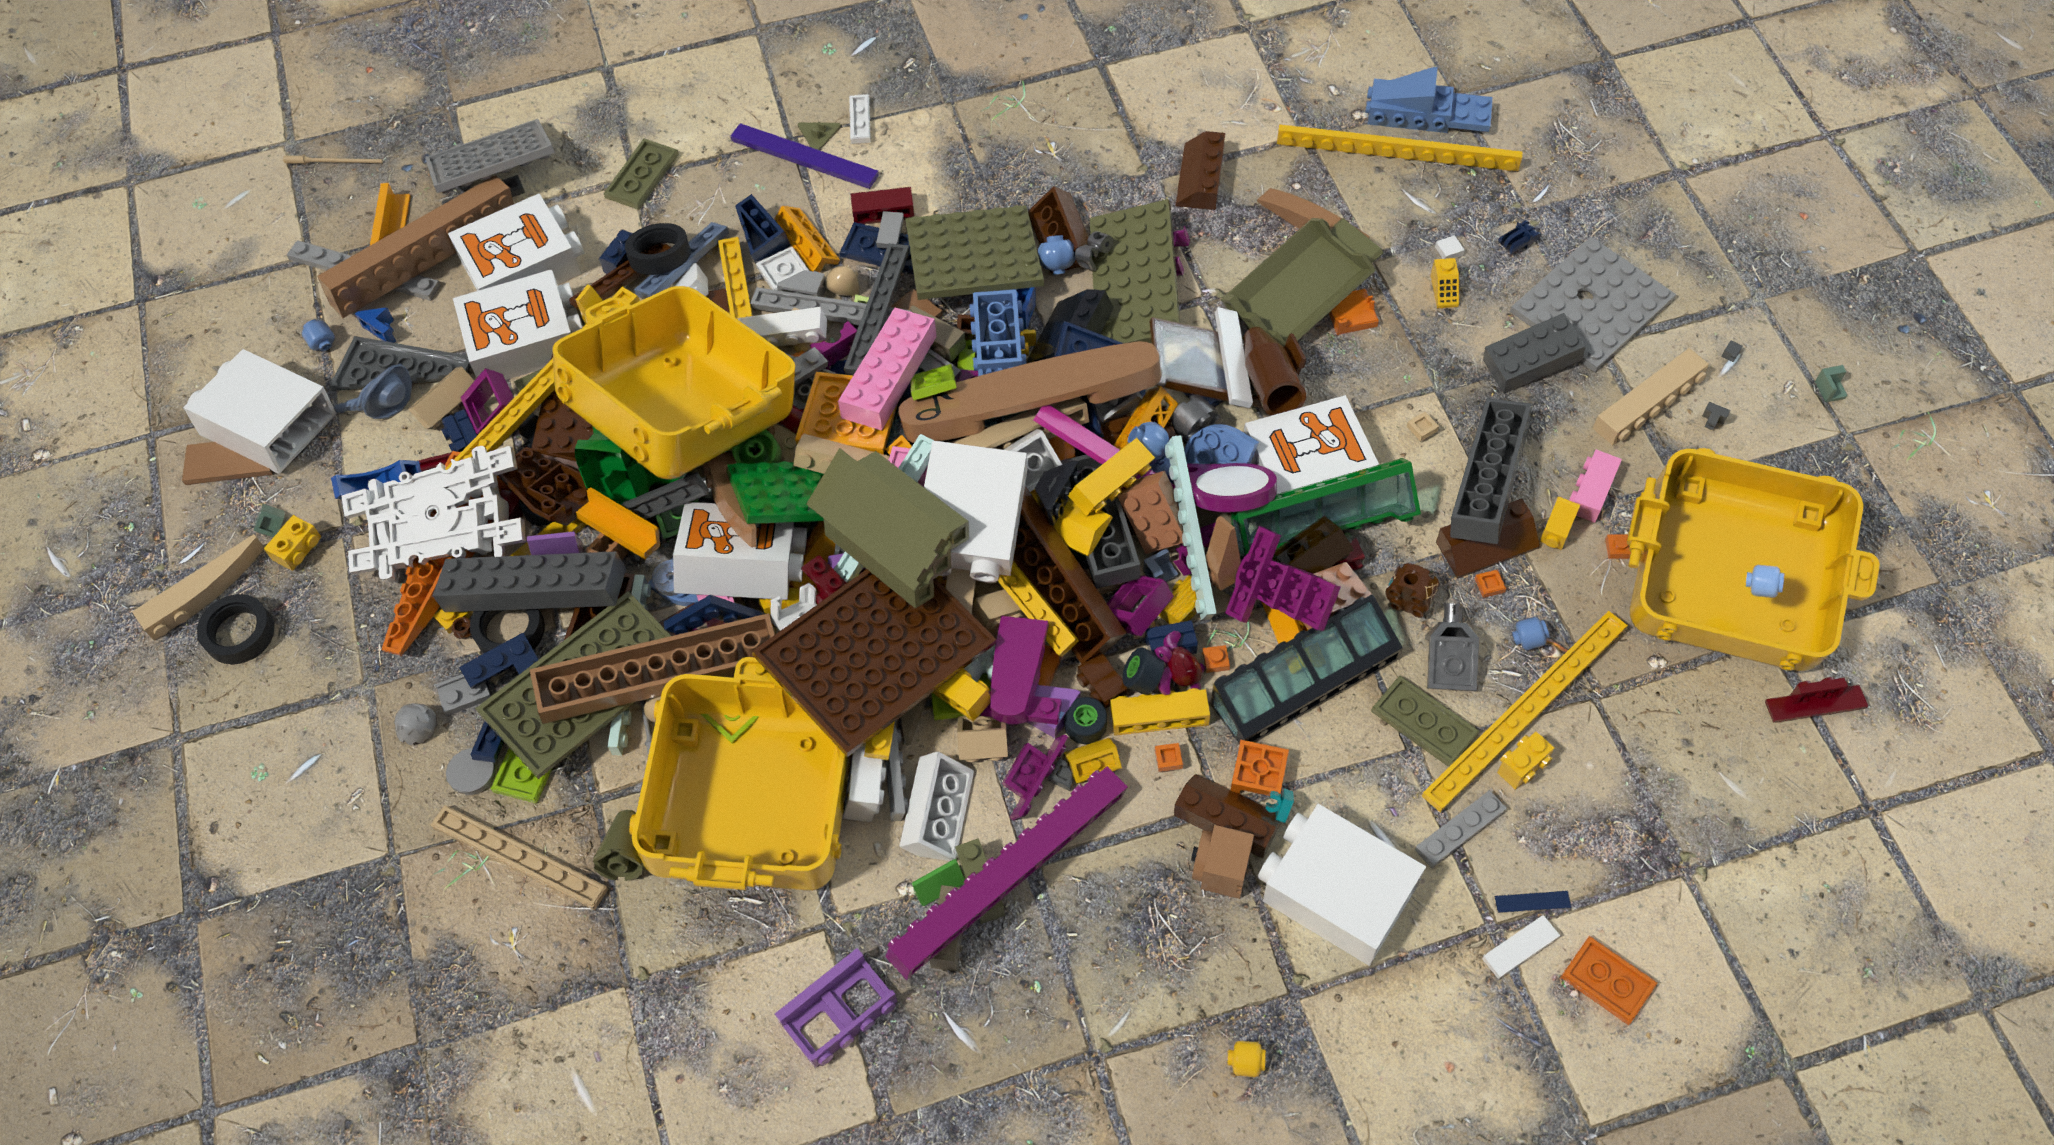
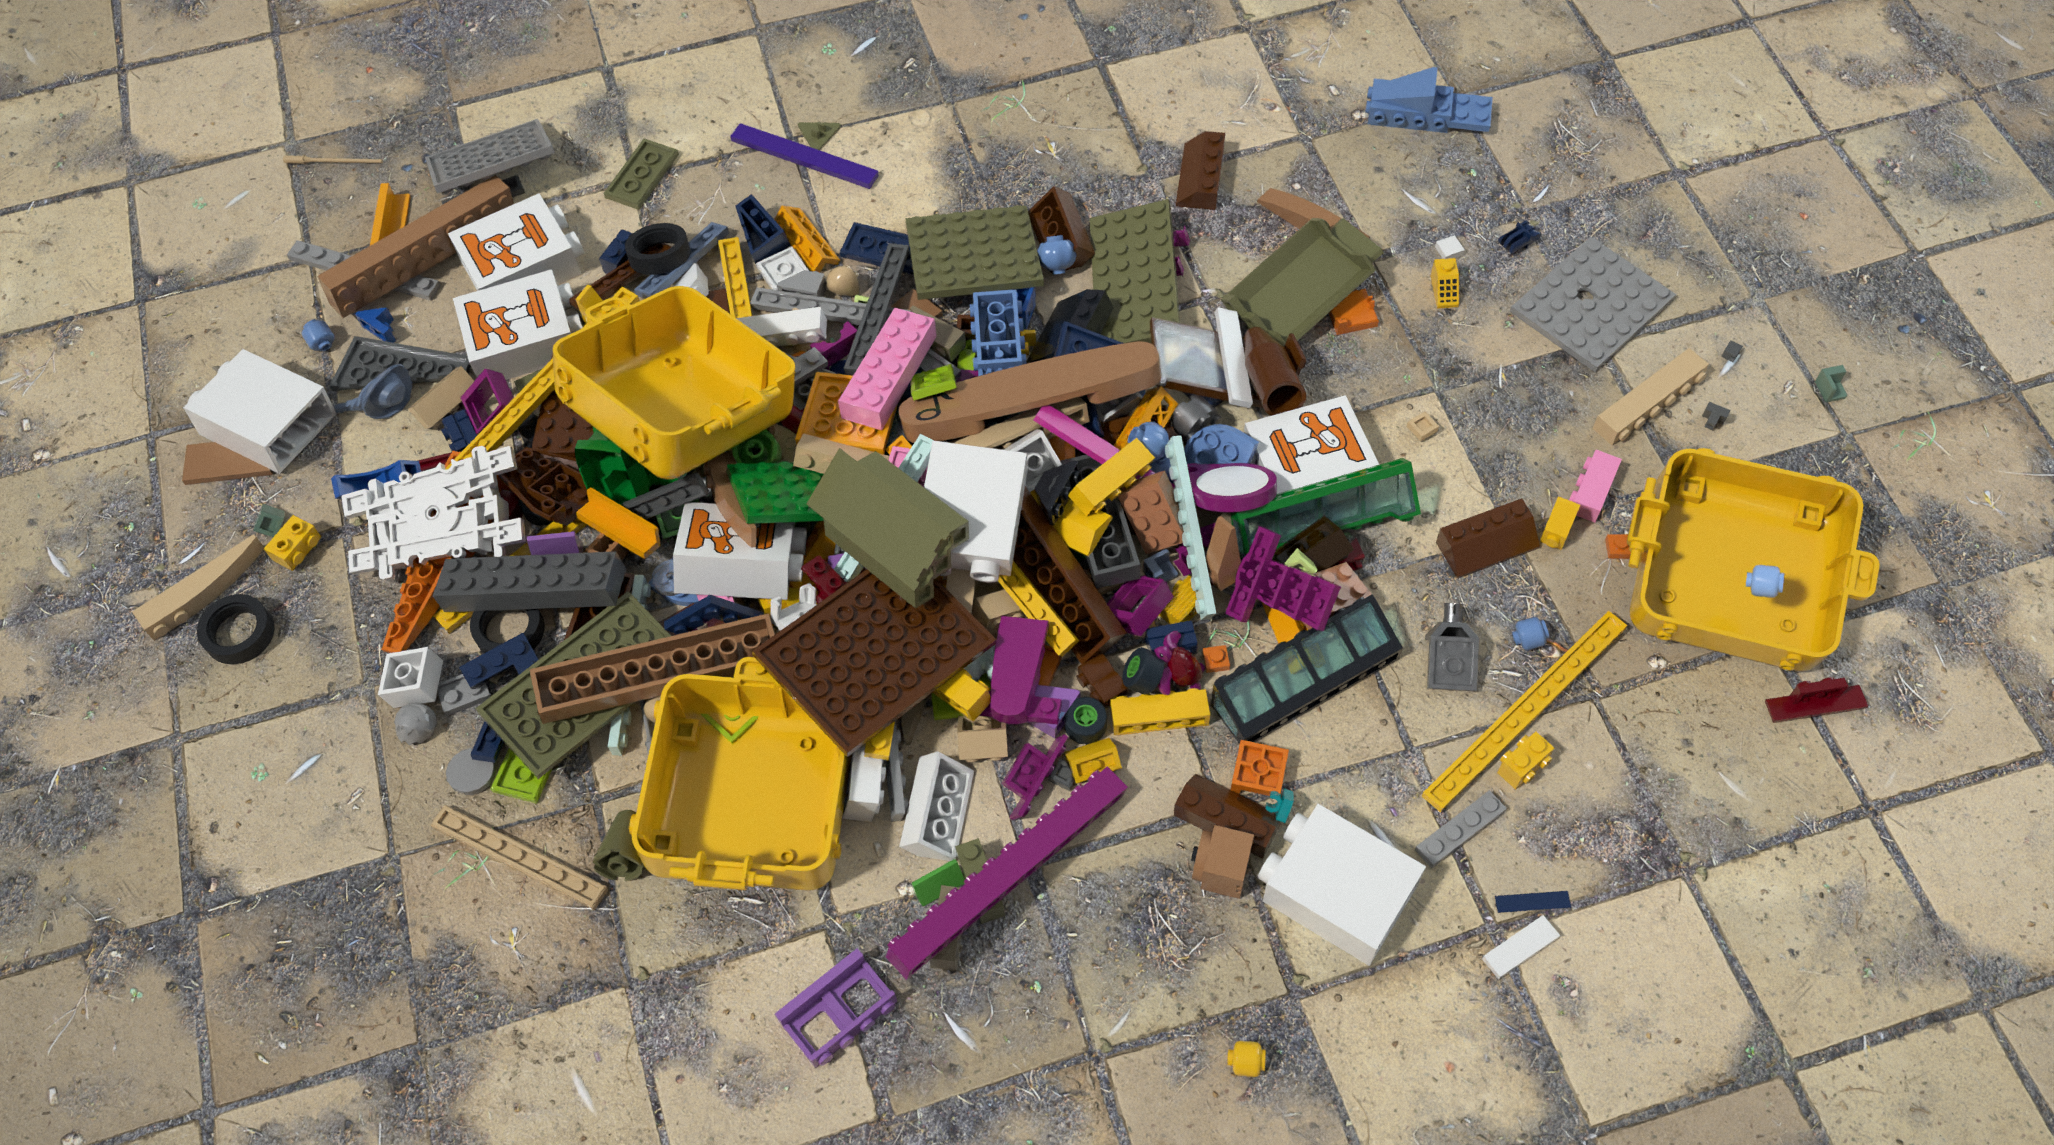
reddish brown plate [452,617,471,639] -> none
white tile [849,94,871,144] -> none
dark red brick [851,187,914,224] -> none
light grey tile [876,211,904,248] -> none
flat silver leg [1075,231,1113,271] -> none
orange plate [1155,743,1183,772] -> none
yellow plate [1277,124,1523,171] -> none
olive tile [1371,675,1480,767] -> none
reddish brown brick [1385,563,1440,618] -> none
dark grey brick [1450,398,1531,544] -> none
orange tile [1474,569,1506,598] -> none
dark grey brick [1483,313,1586,393] -> none
orange tile [1560,936,1657,1025] -> none
none -> white brick [378,647,443,708]
none -> yellowish green slope [1285,548,1317,574]

